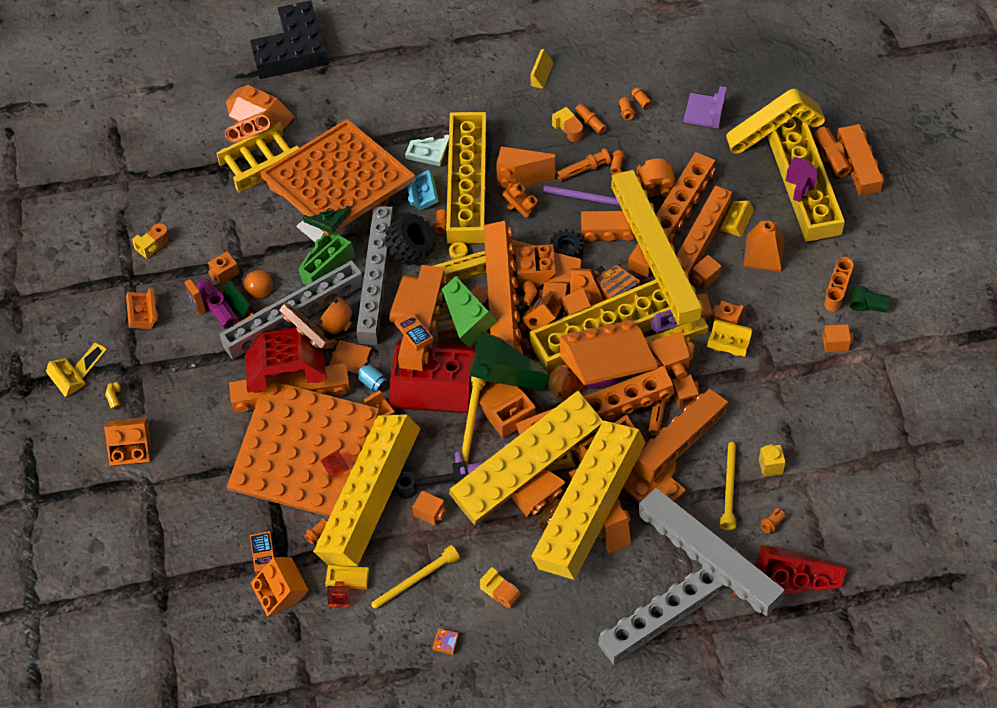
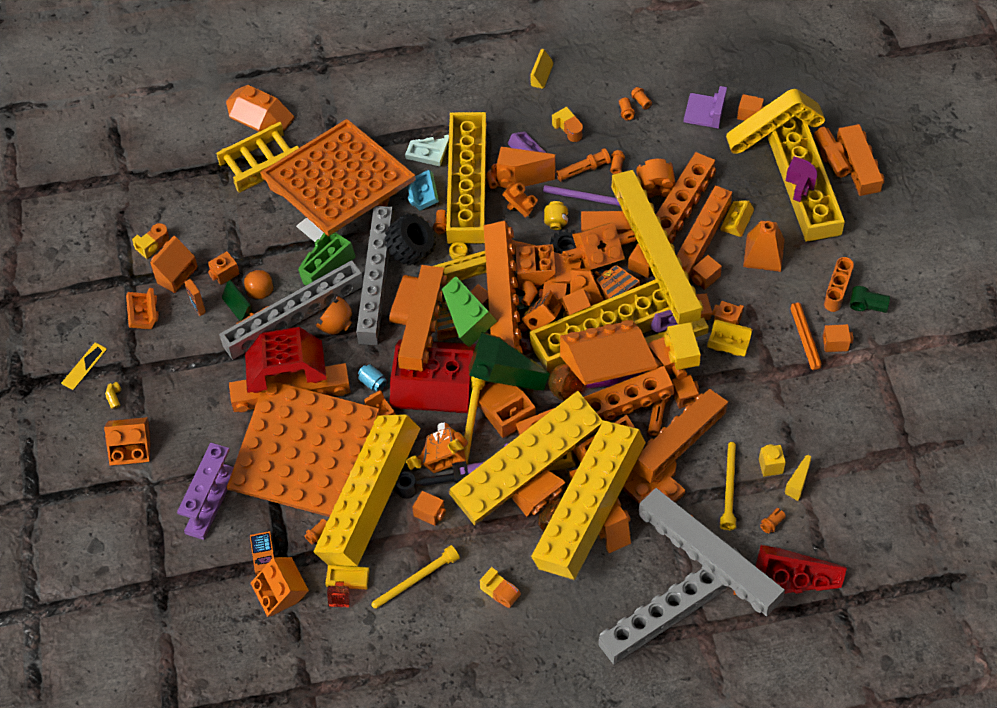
yellow slope [46,358,86,397] -> none
magenta piece [196,278,238,329] -> none
orange beam [225,110,277,143] -> none
black piece [250,0,328,79] -> none
nougat wing [279,304,338,349] -> none
dark green tile [303,206,351,234] -> none
clear red tile [320,450,349,479] -> none
orange piece [329,340,371,375] -> none
tile [395,312,433,351] -> none
tile [432,628,459,655] -> none
orange pin [575,103,607,135] -> none
none -> orange slope [150,236,198,293]
none -> medium lavender fence [177,443,234,540]
none -> orange torso [406,423,468,473]
none -> orange arm [486,164,498,189]
none -> medium lavender slope [508,132,546,153]
none -> yellow head [544,201,568,230]
none -> orange brick [562,223,636,270]
none -> yellow brick [664,322,701,370]
none -> orange brick [737,94,765,121]
none -> yellow slope [785,455,811,501]
none -> orange axle [790,302,822,370]

